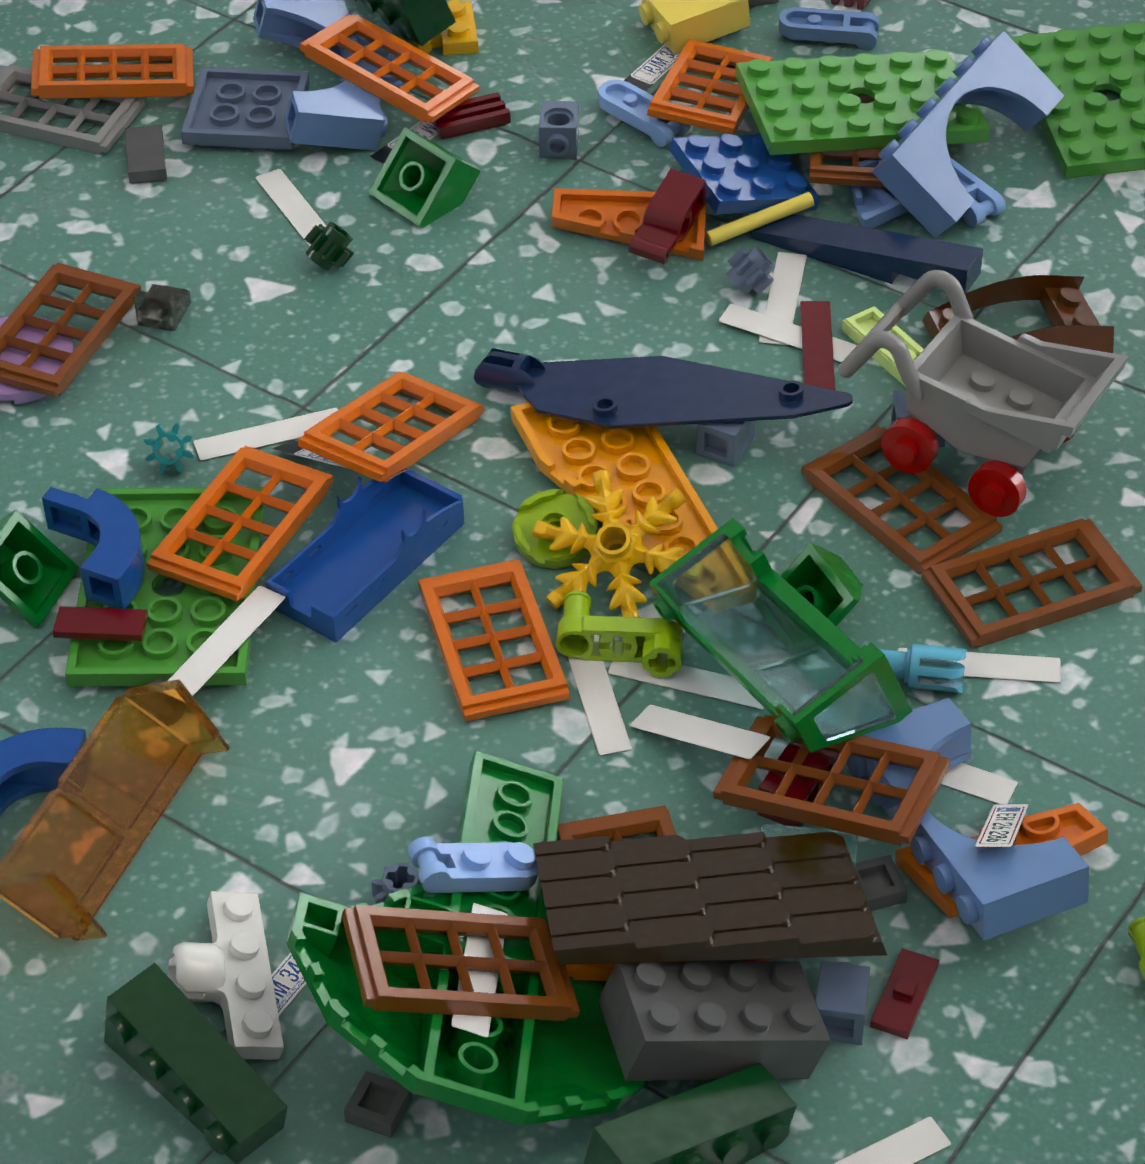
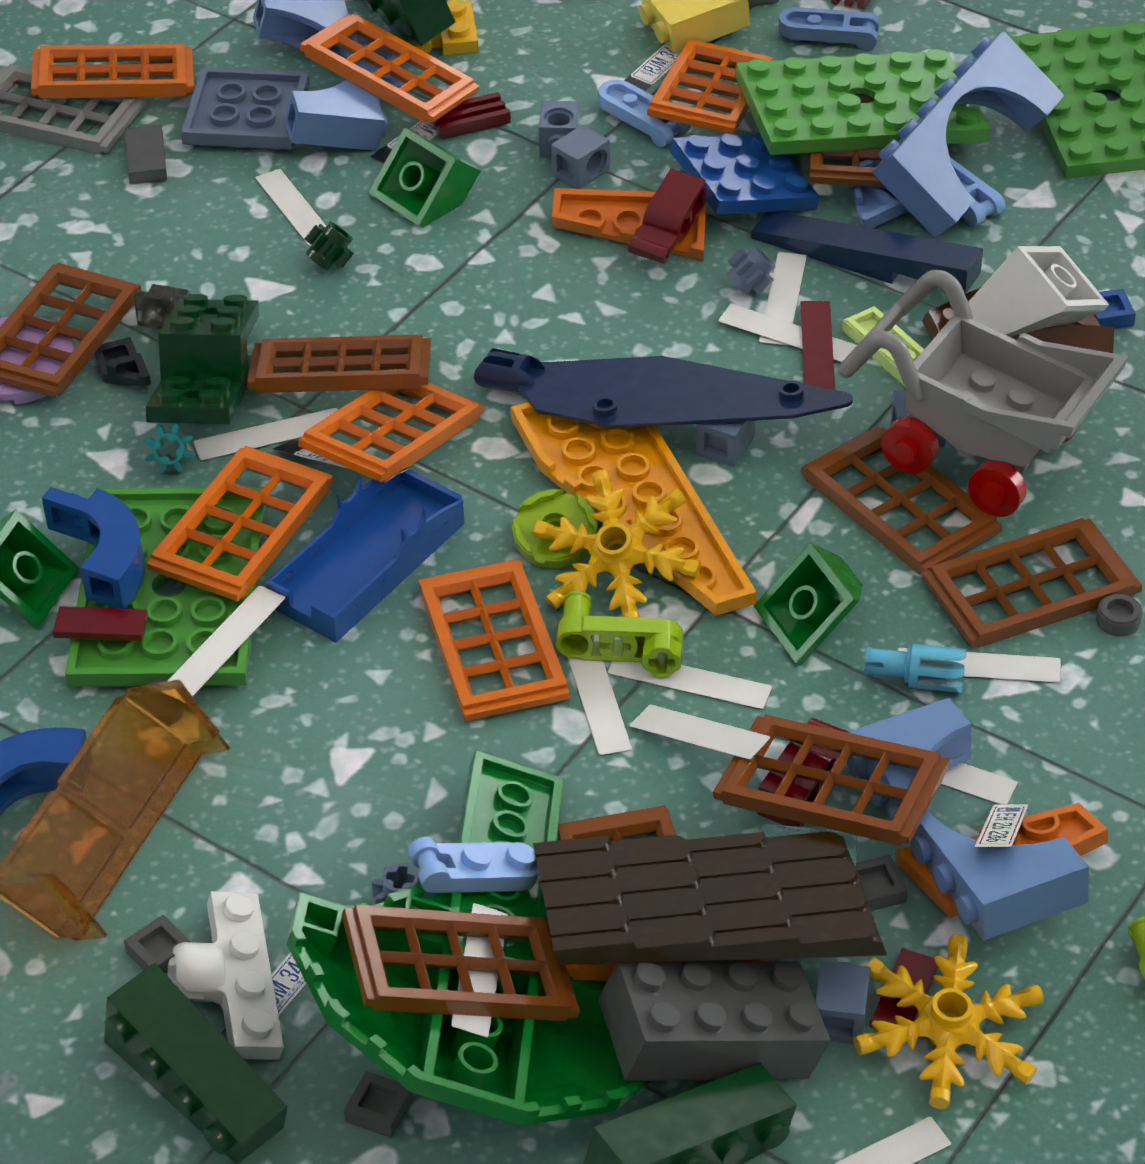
clear light blue windscreen [649,518,913,752] -> none
light yellow bar [705,192,814,246] -> none
none -> black slope [93,337,151,386]
none -> dark grey tile [124,915,192,974]
none -> dark green bracket [146,294,259,424]
none -> dark orange piece [247,335,431,393]
none -> sand blue brick [551,125,610,189]
none -> yellow piece [853,934,1044,1109]
none -> white slope [968,246,1109,337]
none -> blue tile [1094,289,1136,329]
none -> dark grey tile [1096,594,1143,636]

